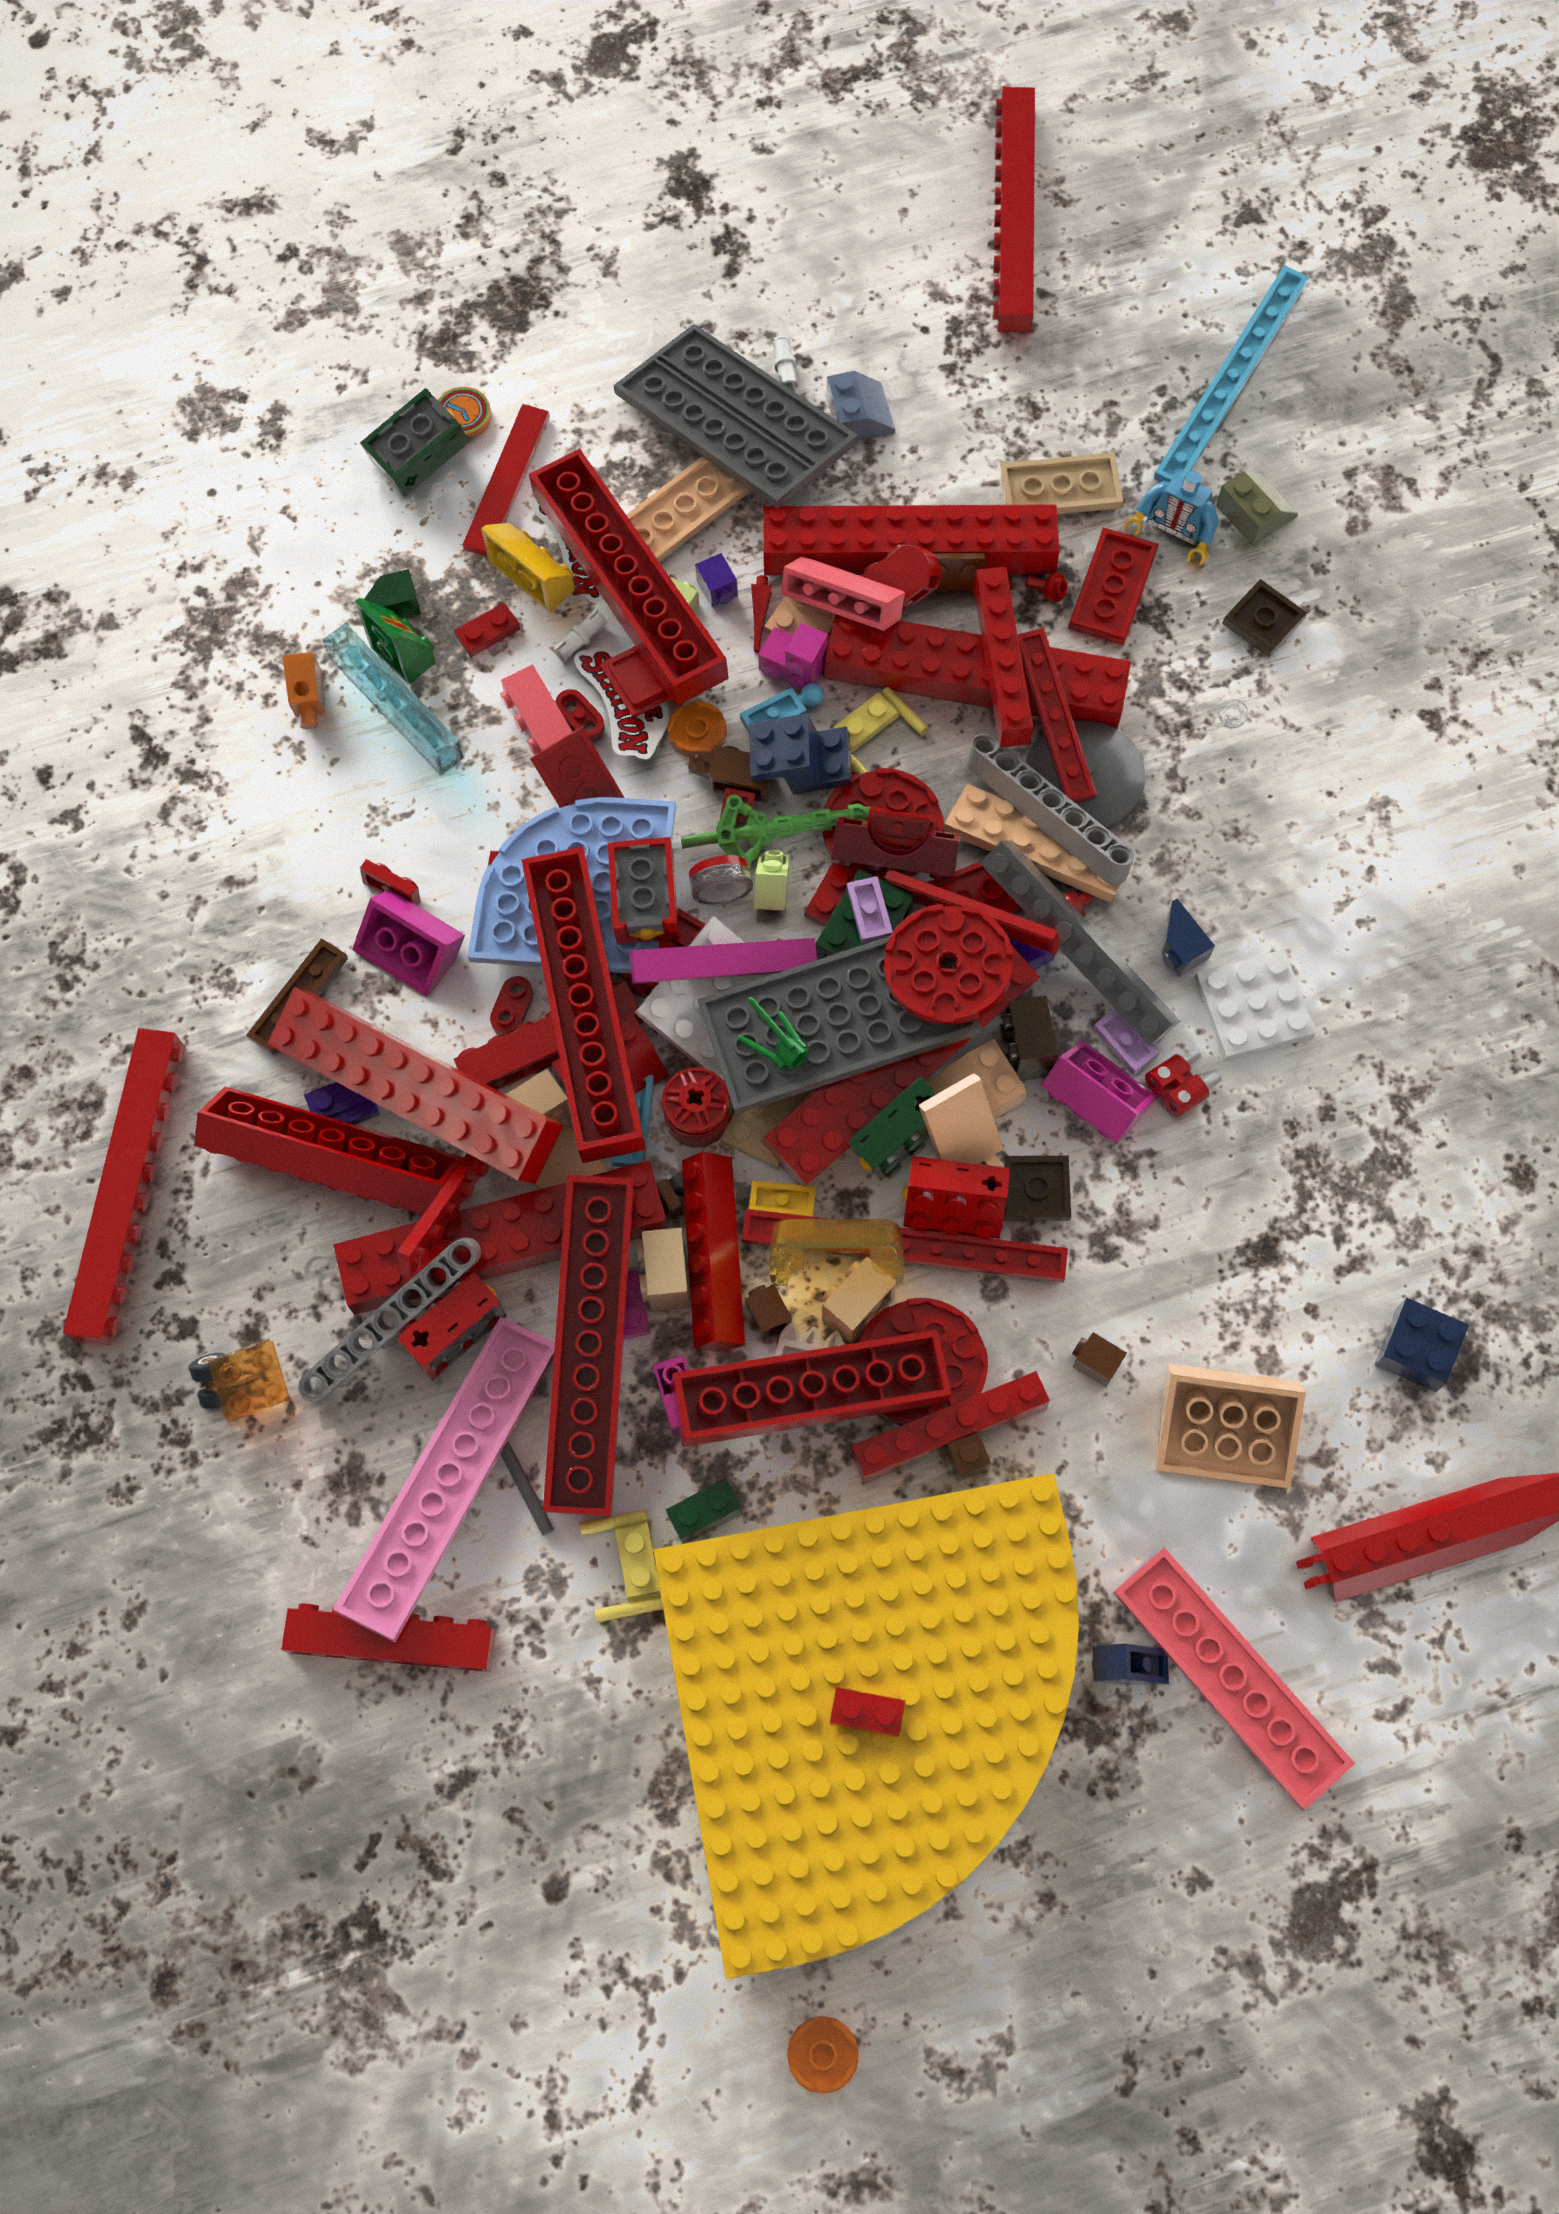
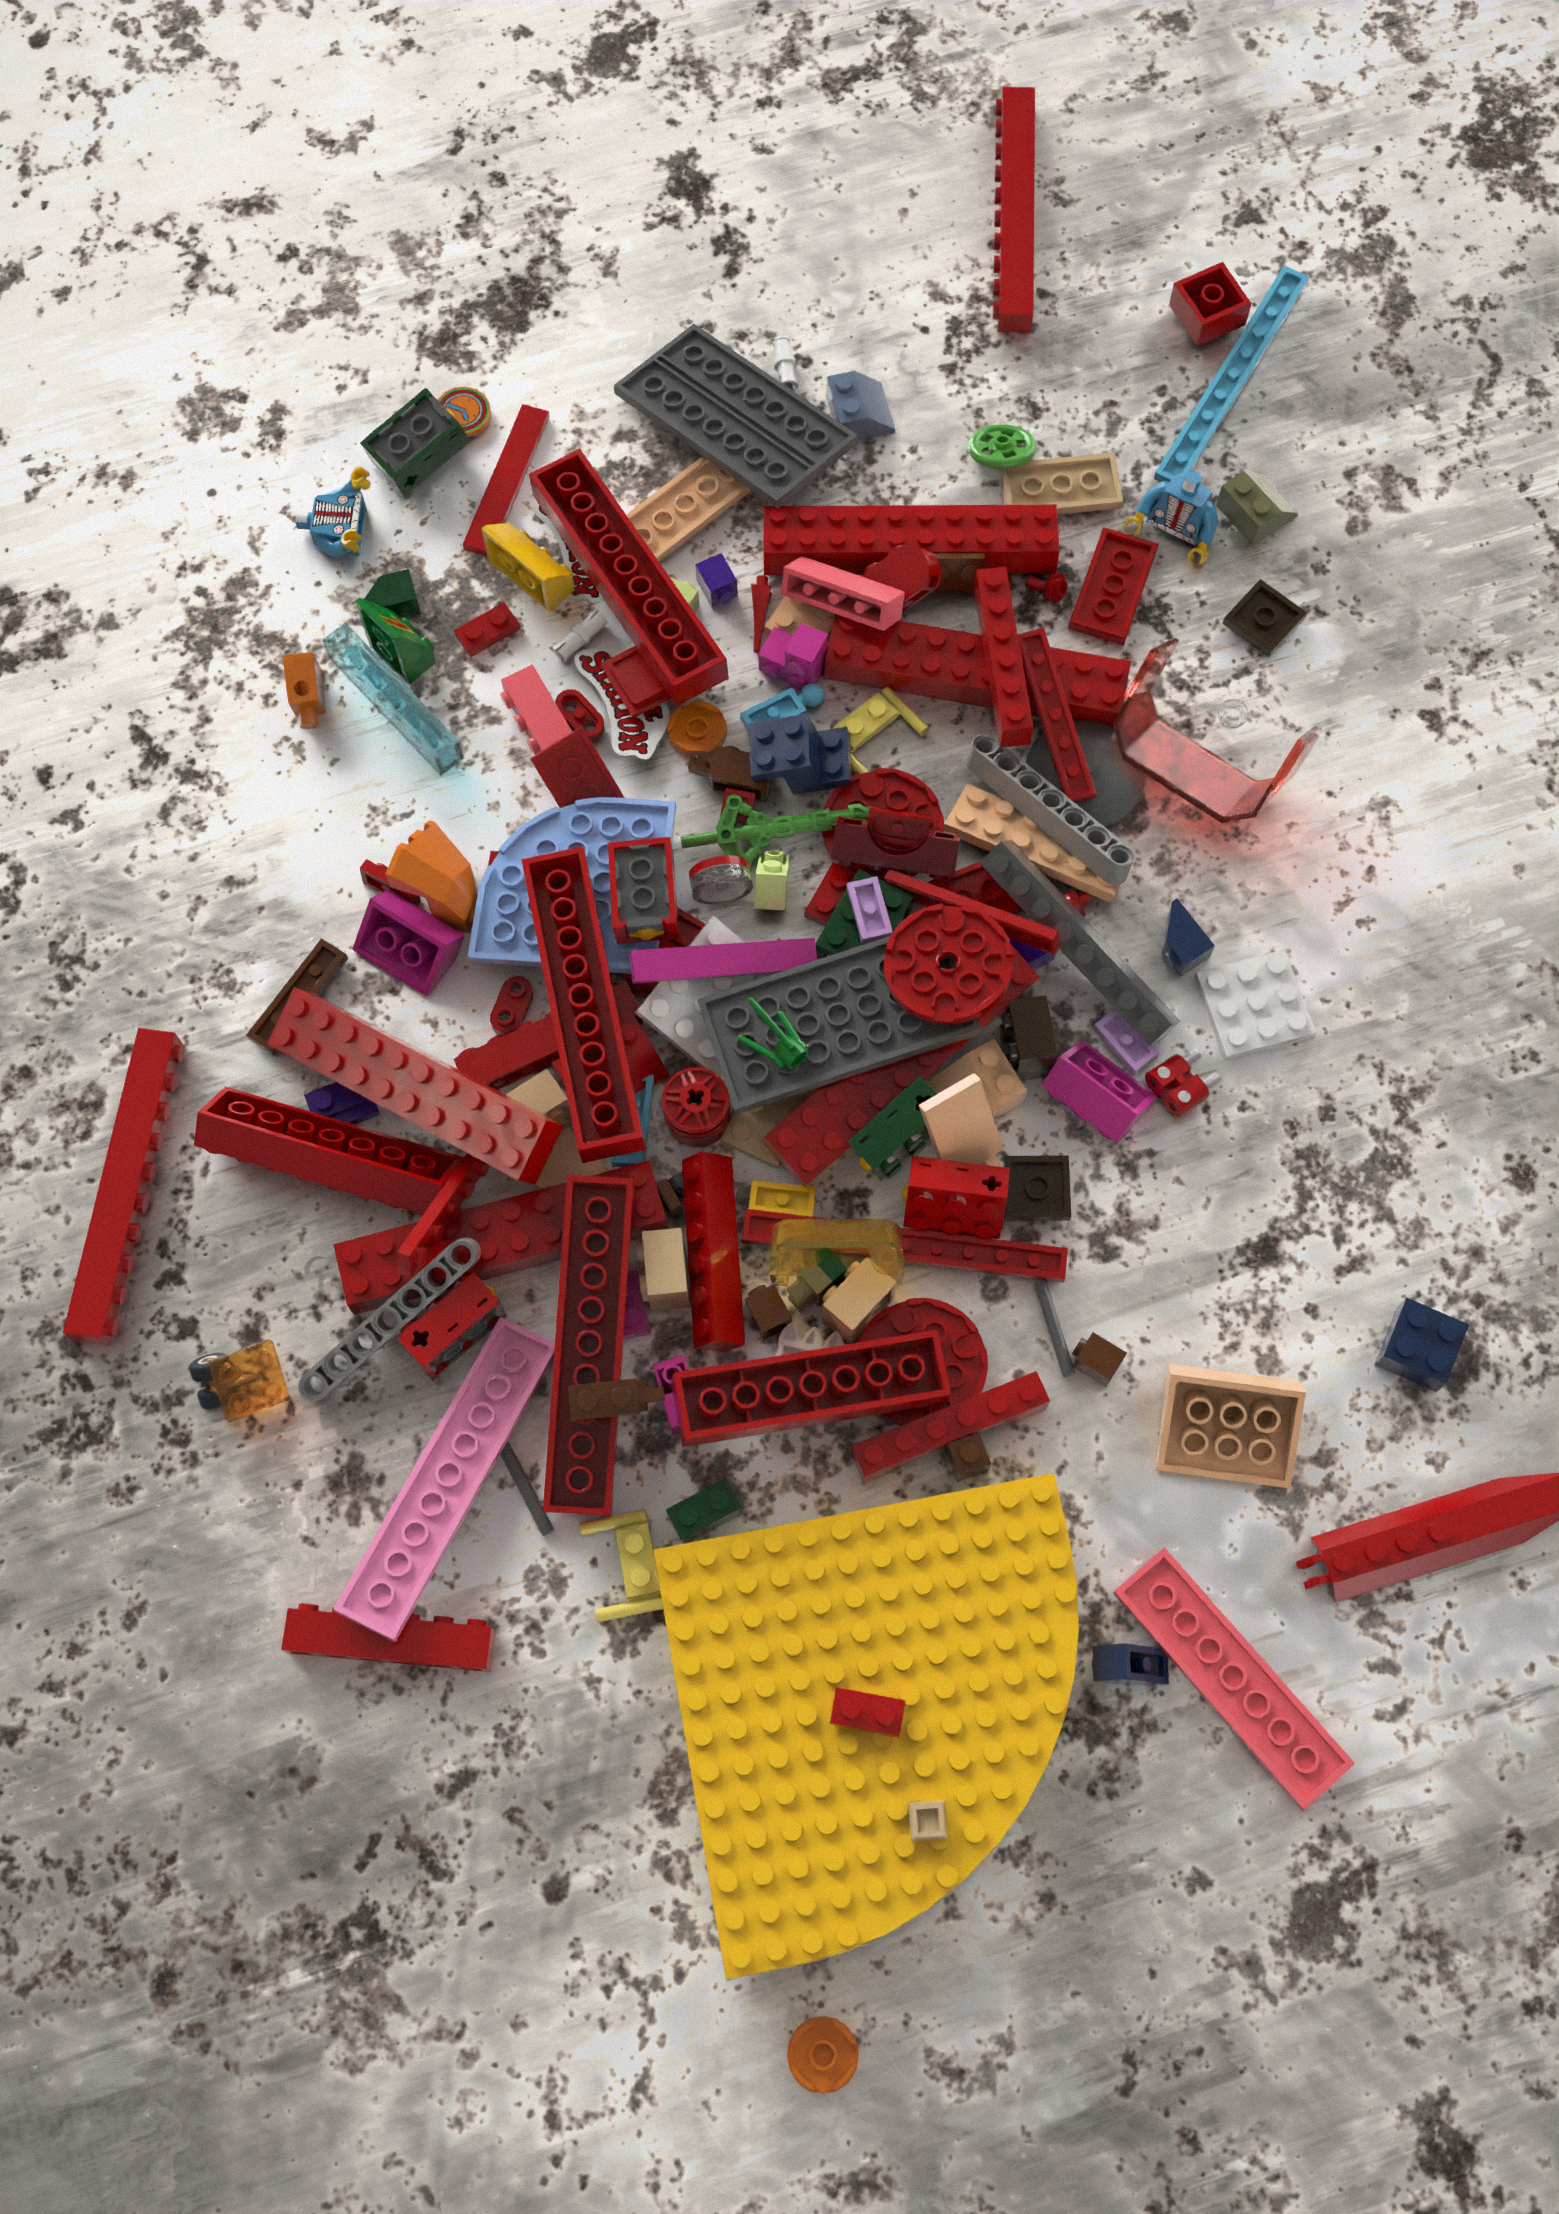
none -> torso [295,467,371,558]
none -> orange brick [385,820,478,934]
none -> reddish brown hinge [568,1378,665,1422]
none -> olive hips [787,1245,847,1313]
none -> tan tile [908,1800,948,1841]
none -> bright green plate [968,424,1037,470]
none -> dark grey bar [1034,1280,1075,1377]
none -> clear red piece [1113,638,1319,823]
none -> red brick [1169,262,1252,347]

